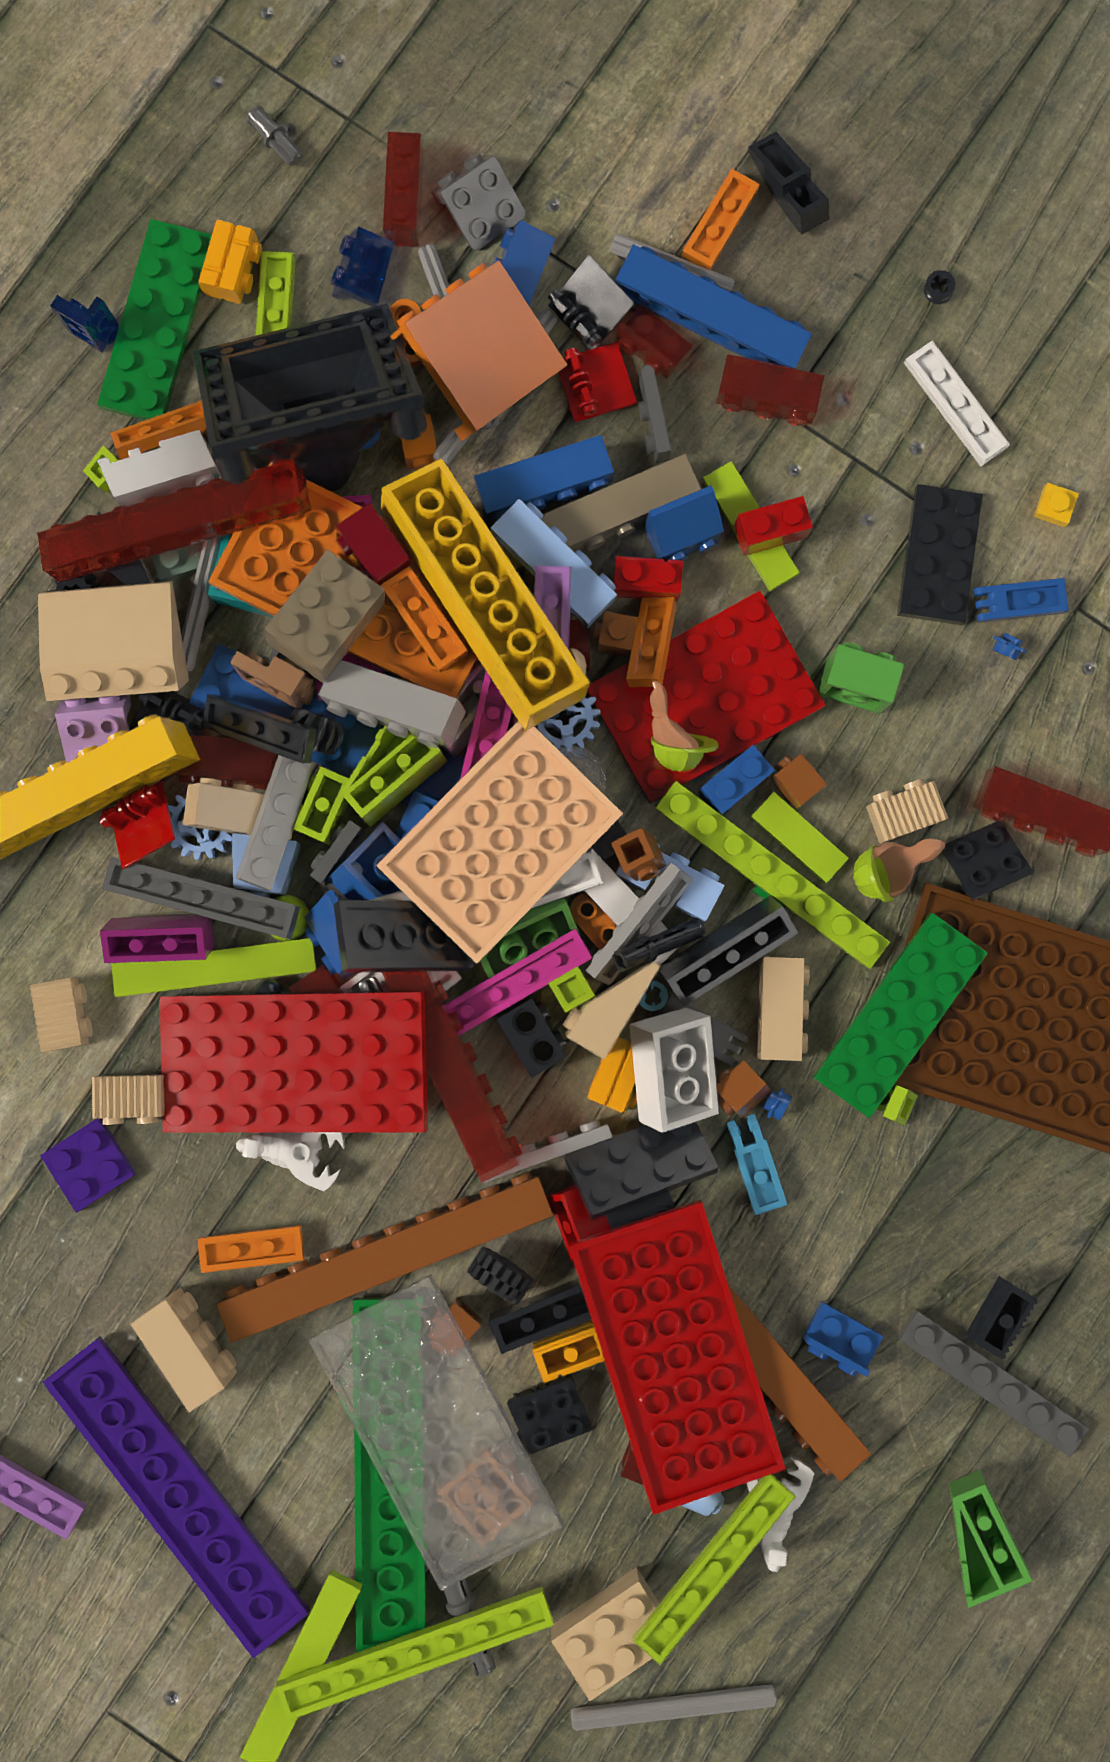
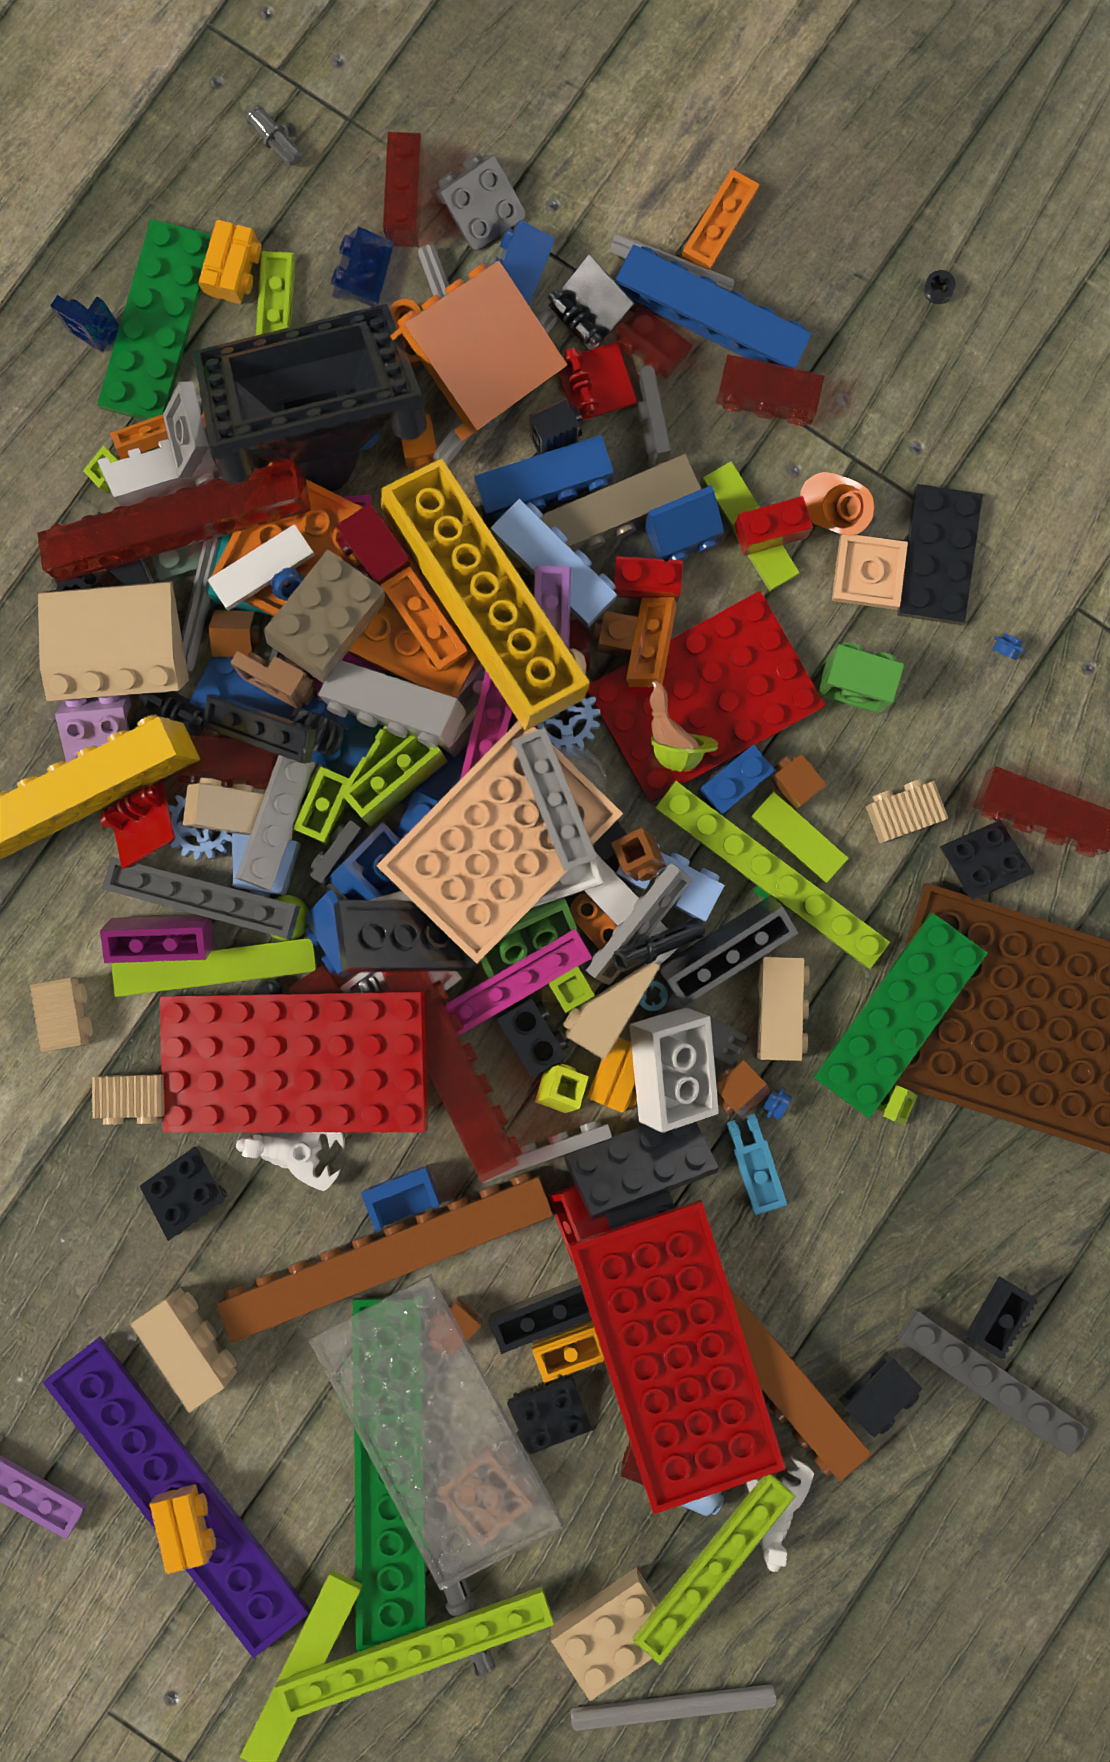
dark purple plate [40,1118,137,1213] -> none
orange plate [197,1225,305,1273] -> none
black tyre [467,1246,534,1305] -> none
black slope [748,131,829,235] -> none
blue bracket [802,1301,883,1377] -> none
piece [853,838,945,903] -> none
white tile [904,340,1010,467] -> none
bright green wedge [949,1470,1032,1608] -> none
blue hinge [974,578,1069,623] -> none
yellow plate [1034,483,1079,528] -> none
none -> black hinge [140,1147,228,1241]
none -> light orange brick [150,1484,216,1574]
none -> light grey plate [163,381,210,478]
none -> white tile [207,524,315,611]
none -> dark orange brick [209,610,262,657]
none -> blue plate [271,568,304,601]
none -> blue panel [361,1165,442,1231]
none -> light grey plate [512,727,597,872]
none -> black brick [529,398,583,455]
none -> neon yellow brick [535,1064,588,1113]
none -> orange piece [800,472,875,536]
none -> light nougat plate [832,534,908,610]
none -> black brick [839,1351,923,1438]

